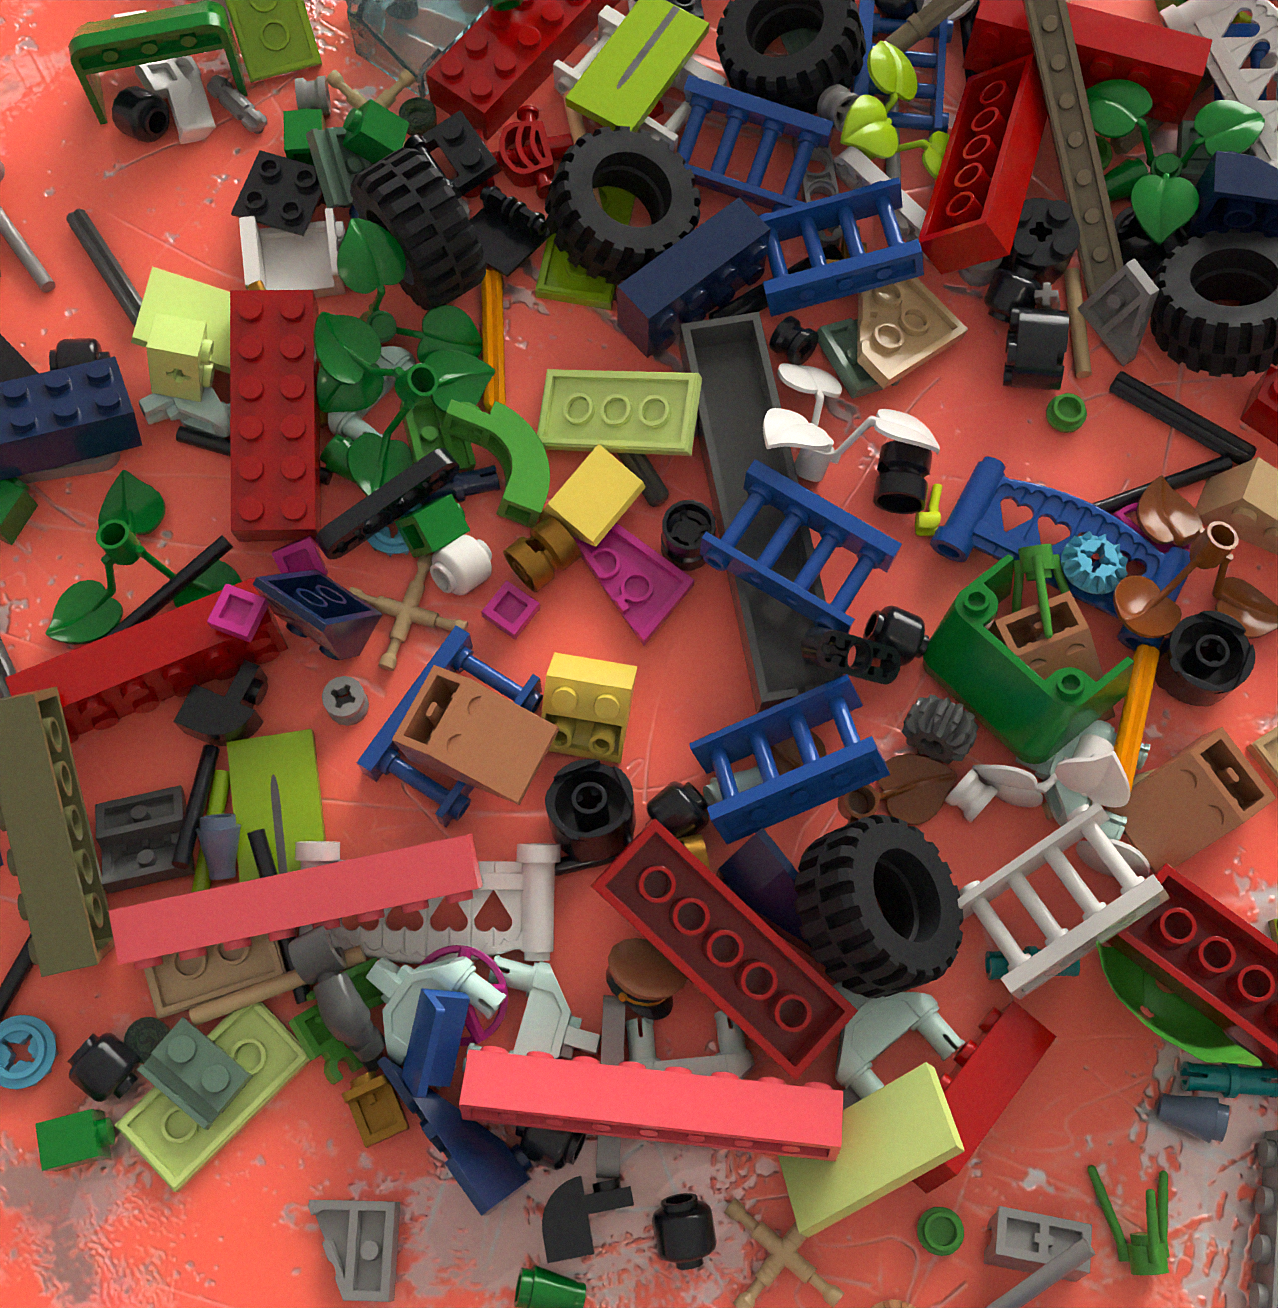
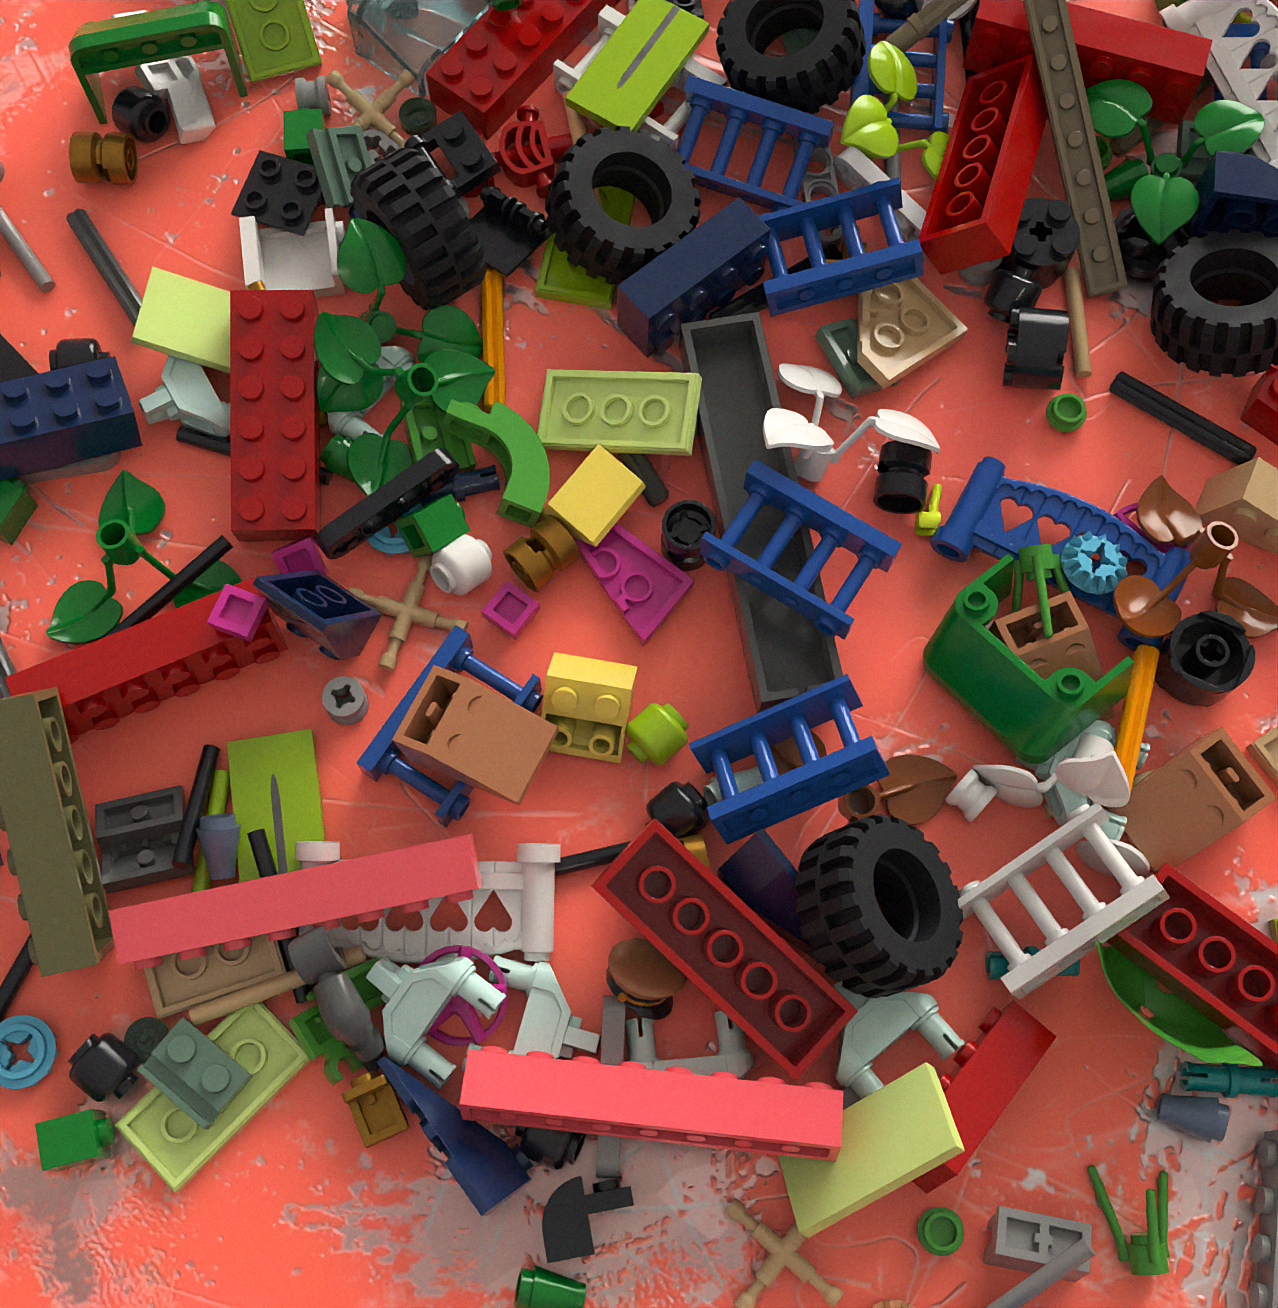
yellowish green brick [146,312,215,402] -> none
black brick [173,659,268,746] -> none
light grey axle [207,75,268,134] -> none
light grey wing [308,1200,401,1302] -> none
green brick [342,99,410,164] -> none
blue panel [401,988,470,1099] -> none
black brick [545,759,636,863] -> none
black head [652,1193,717,1270] -> none
black wheel [769,316,819,365] -> none
black beam [801,627,901,685] -> none
light grey wheel [817,84,860,132] -> none
black head [863,605,929,666] -> none
dark grey gear [902,694,979,764] -> none
light grey axle [1034,282,1061,310] -> none
light grey wing [1078,258,1159,367] -> none
black bar [1091,455,1233,514] -> none
none -> pearl gold wheel [69,131,138,185]
none -> lime head [626,702,689,766]

